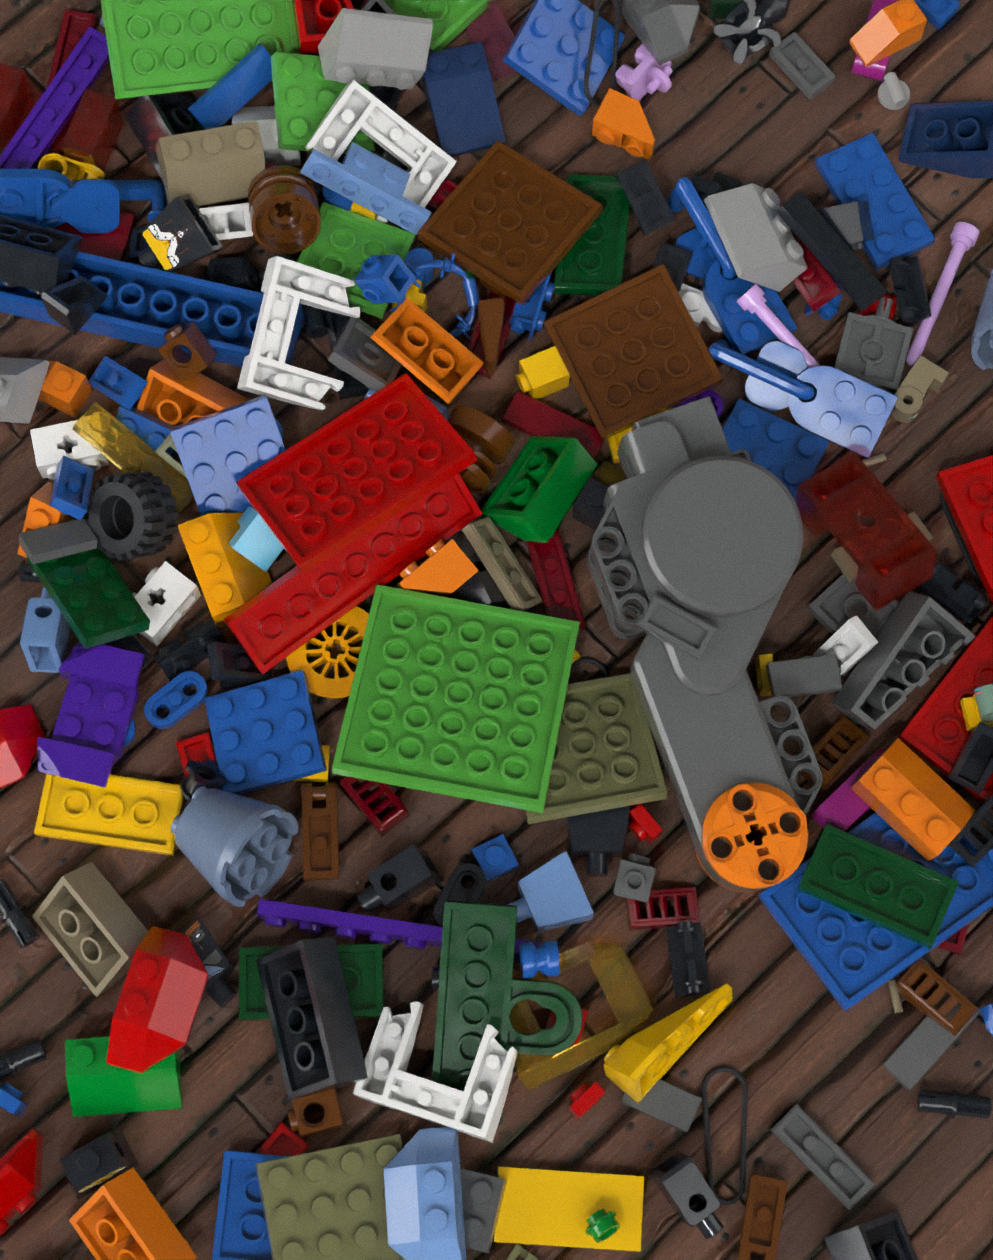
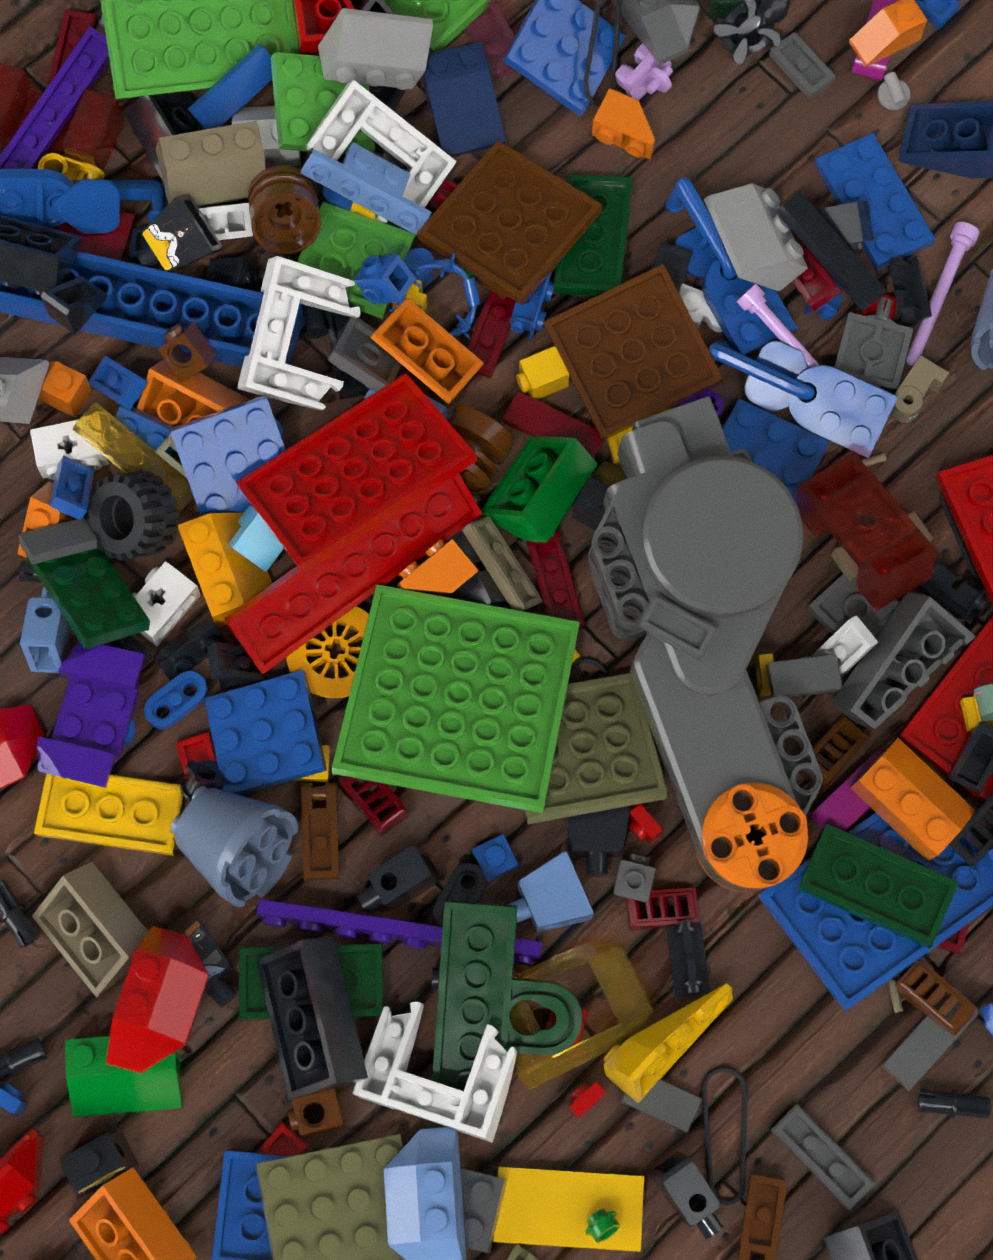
reddish brown slope [477,298,505,375] -> none
blue wheel [520,940,560,979] -> none
black hinge [615,161,675,236] -> none
black bracket [691,172,744,207] -> none

